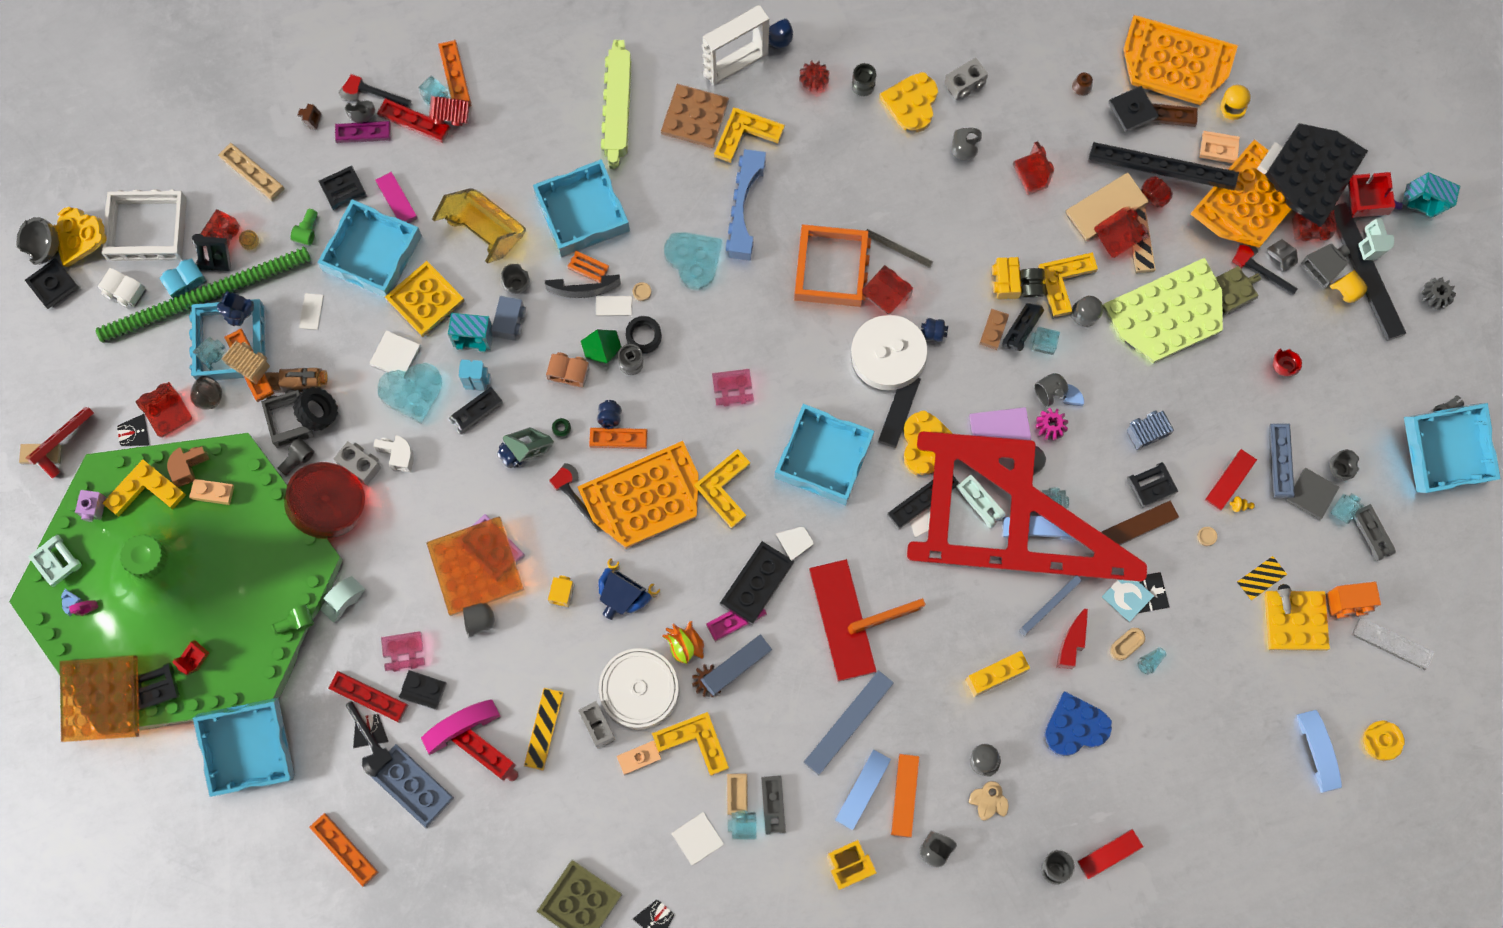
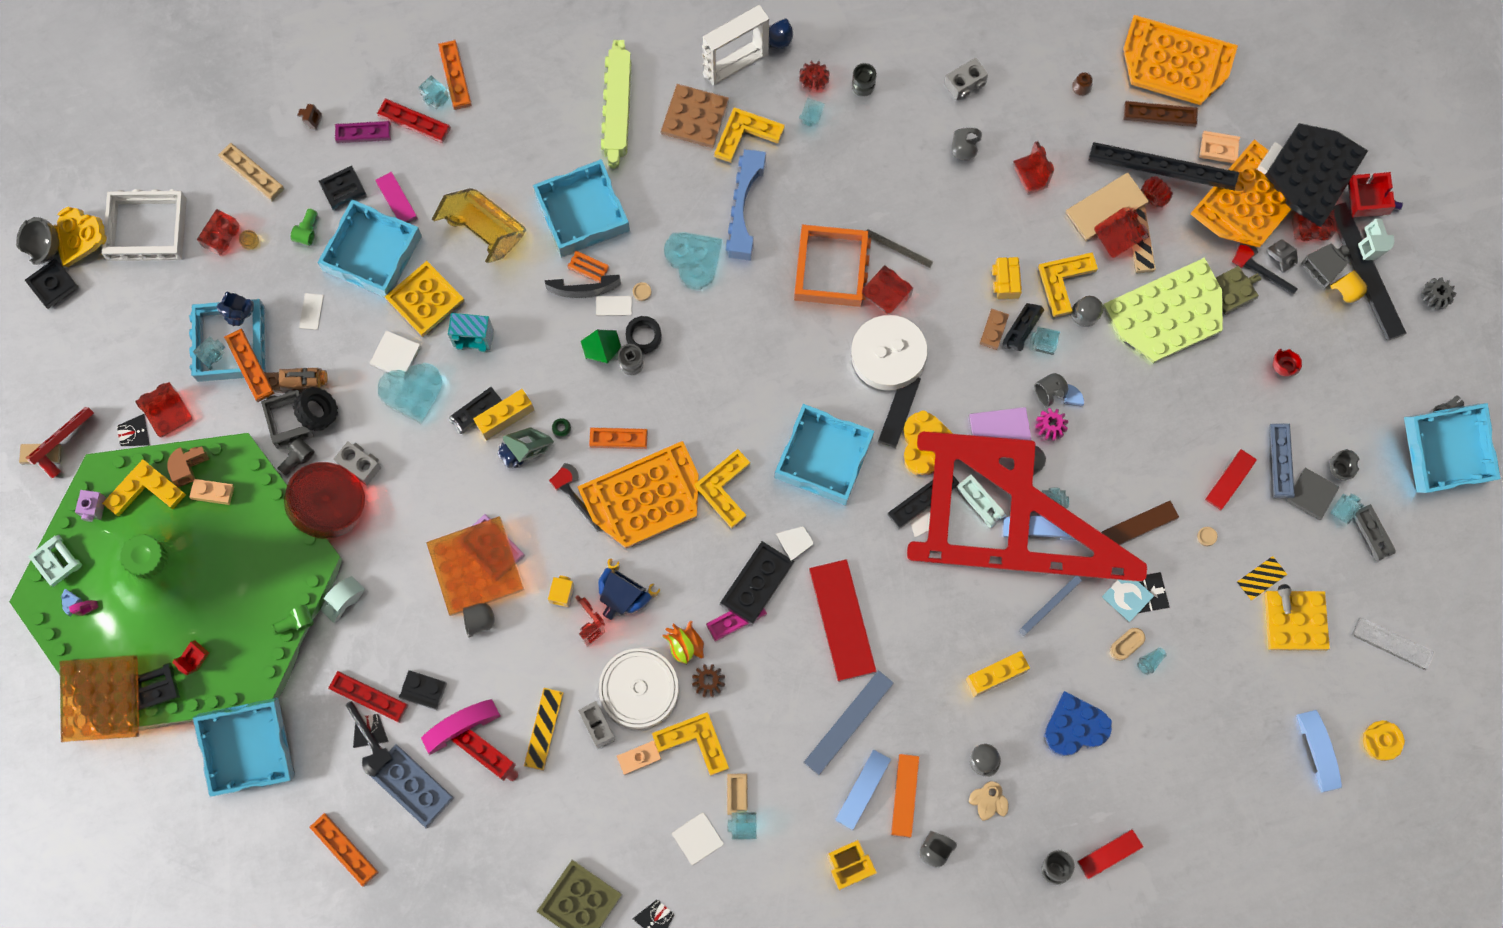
bright green piece [96,246,311,343] -> none
white brick [98,268,146,307] -> none
medium azure brick [160,259,207,299] -> none
clear smoke hat [190,376,222,410] -> none
black plate [192,234,231,272] -> none
tan brick [222,341,270,384] -> none
piece [339,74,411,107] -> none
dark grey hair [345,100,375,124] -> none
white brick [373,435,414,473] -> none
clear pink plate [381,631,425,672] -> none
red brick [429,96,470,126] -> none
medium azure brick [458,360,491,391] -> none
sand blue brick [491,296,526,341] -> none
dark grey hair [501,264,530,294] -> none
nougat brick [546,352,589,388] -> none
dark blue piece [597,400,622,429] -> none
sand blue tile [701,634,772,696] -> none
clear pink plate [712,369,754,407] -> none
dark grey plate [761,776,786,835] -> none
orange tile [848,598,926,634] -> none
yellow plate [879,72,938,132] -> none
dark blue piece [921,318,948,343] -> none
pearl dark grey wheel [1020,268,1046,298] -> none
red slope [1056,609,1088,669] -> none
black plate [1108,86,1159,132] -> none
sand blue brick [1127,410,1174,450] -> none
black plate [1127,462,1178,508] -> none
yellow helmet [1220,85,1251,120] -> none
yellow hair [1230,496,1255,512] -> none
orange brick [1325,582,1381,619] -> none
teal container [1402,172,1460,218] -> none
none -> yellow brick [473,389,535,440]
none -> clear red bracket [575,595,605,647]
none -> clear light blue bracket [799,97,825,127]

